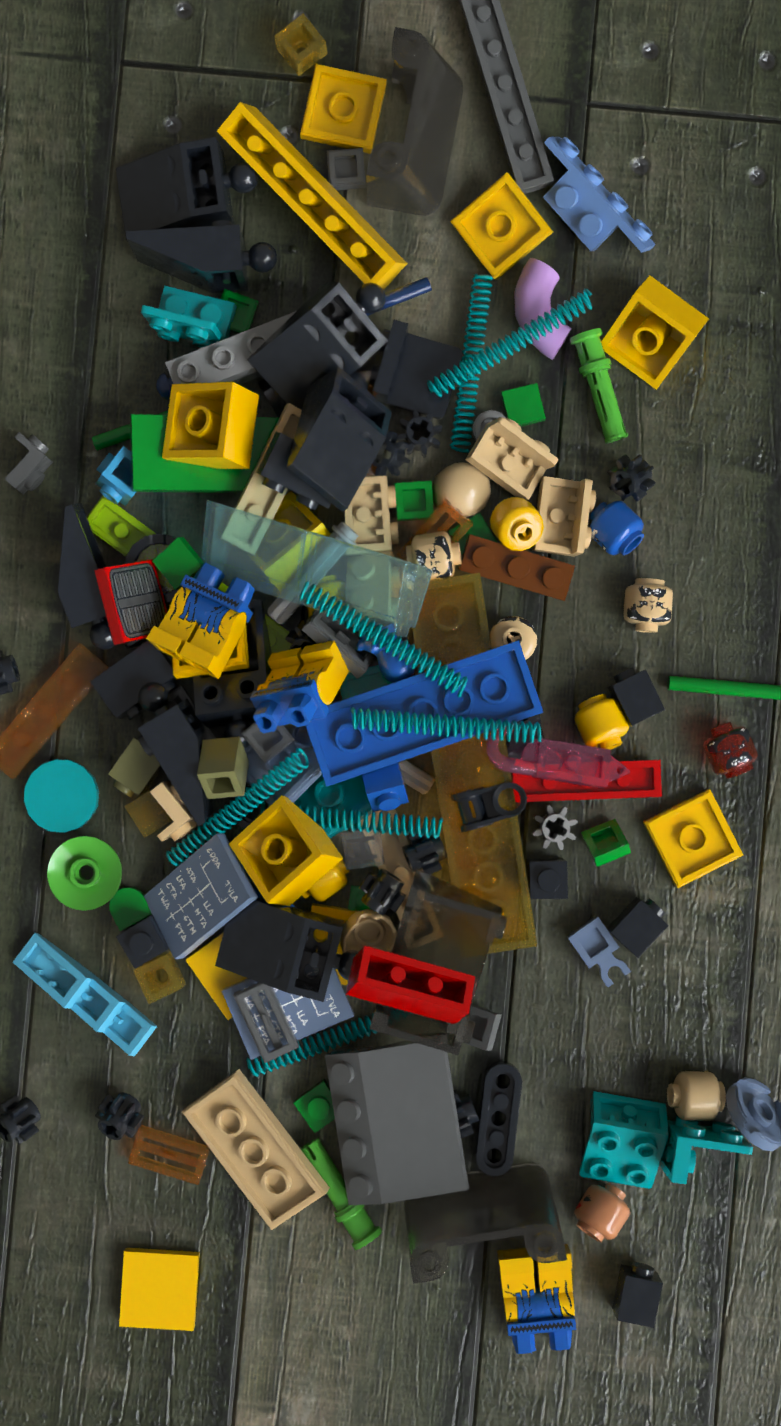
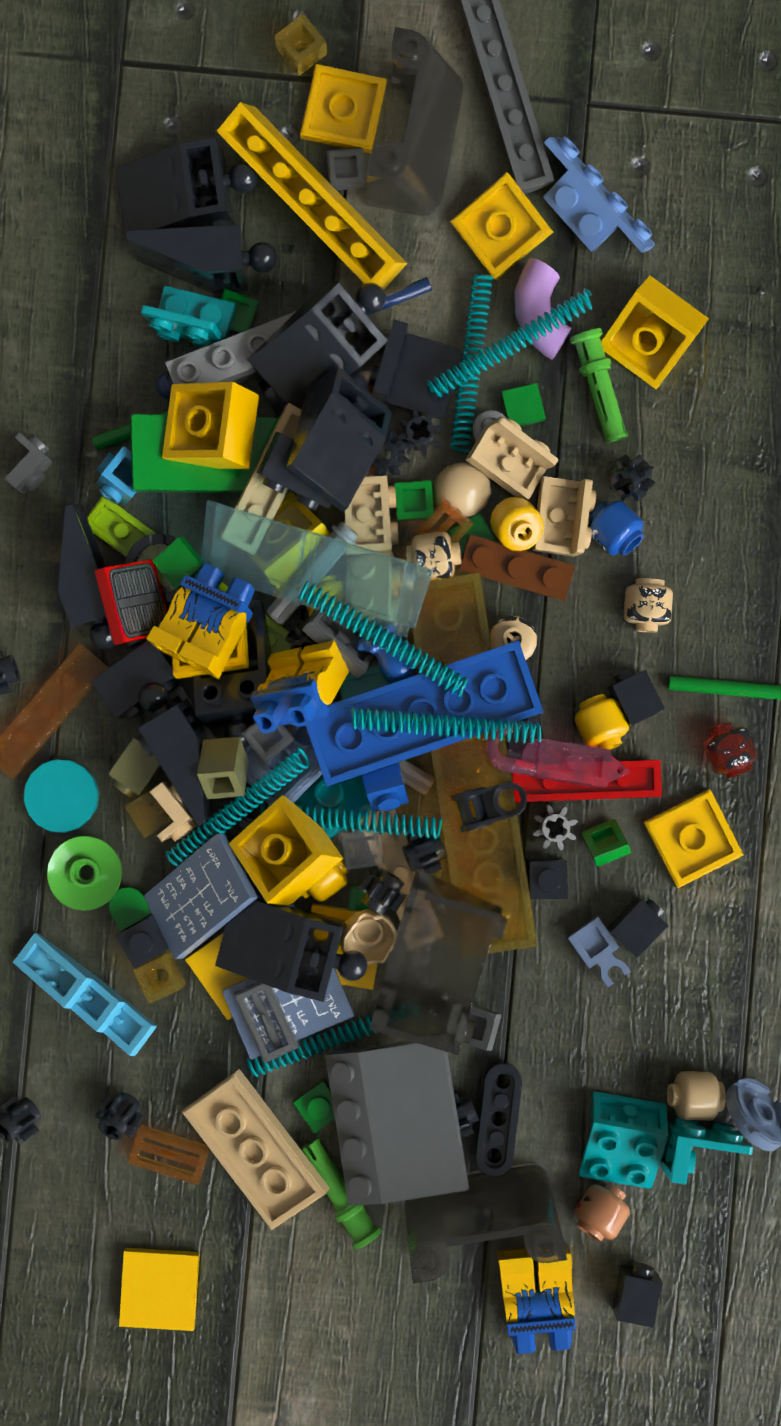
red brick [345,946,475,1024] -> none

